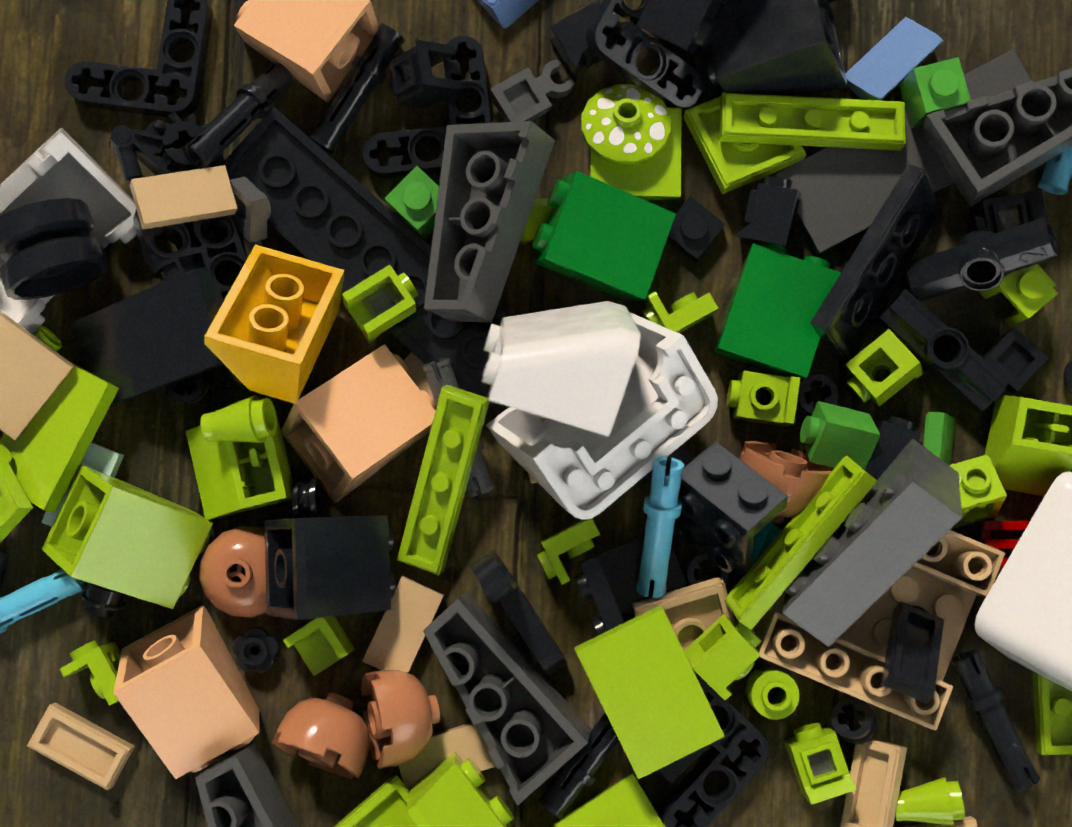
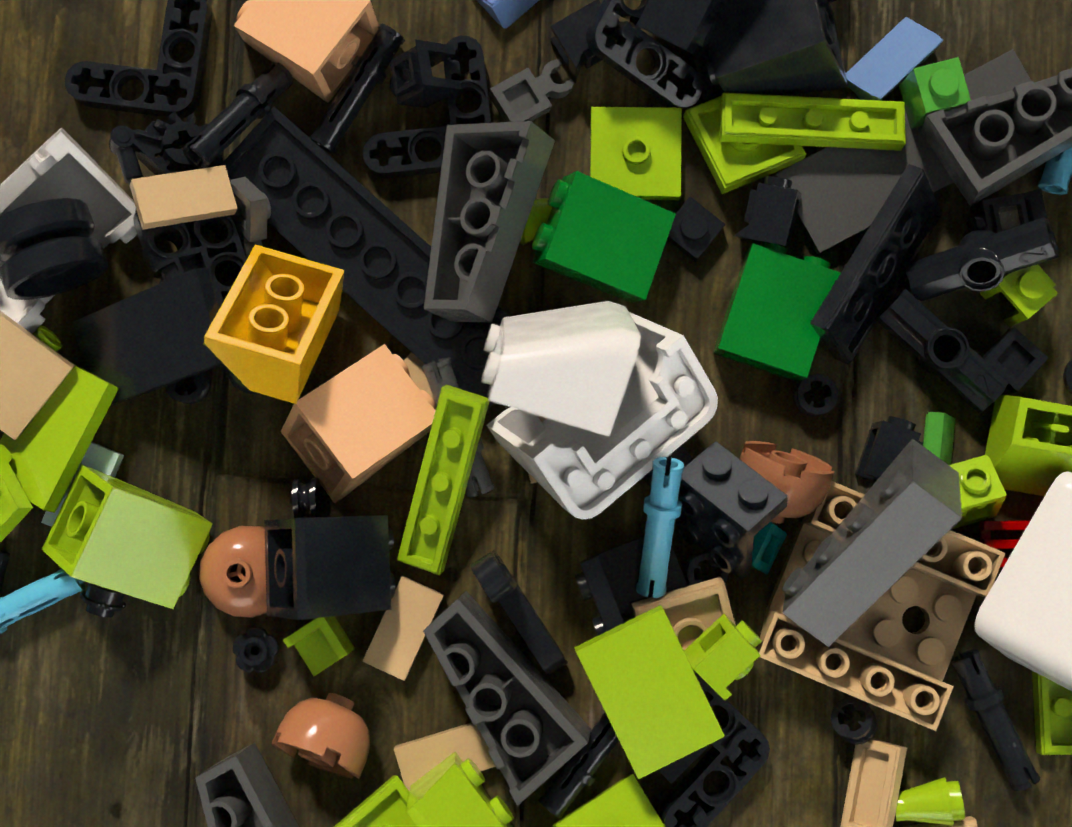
tan tile [27,702,135,790] -> none
lime bracket [59,640,121,706] -> none
light nougat slope [113,605,260,779] -> none
lime slope [186,410,293,520] -> none
lime cone [200,395,277,443] -> none
lime window [342,264,418,343] -> none
nougat cylinder [361,670,440,769] -> none
bright green brick [384,166,439,240] -> none
lime bracket [537,518,600,585] -> none
lime dish [581,84,671,164] -> none
lime bracket [642,291,719,334] -> none
lime tile [724,455,877,630] -> none
lime brick [727,370,800,427] -> none
lime brick [745,666,800,720] -> none
lime window [784,723,857,805] -> none
bright green brick [800,401,880,470] -> none
lime brick [845,329,923,407] -> none
black tile [881,601,944,703] -> none

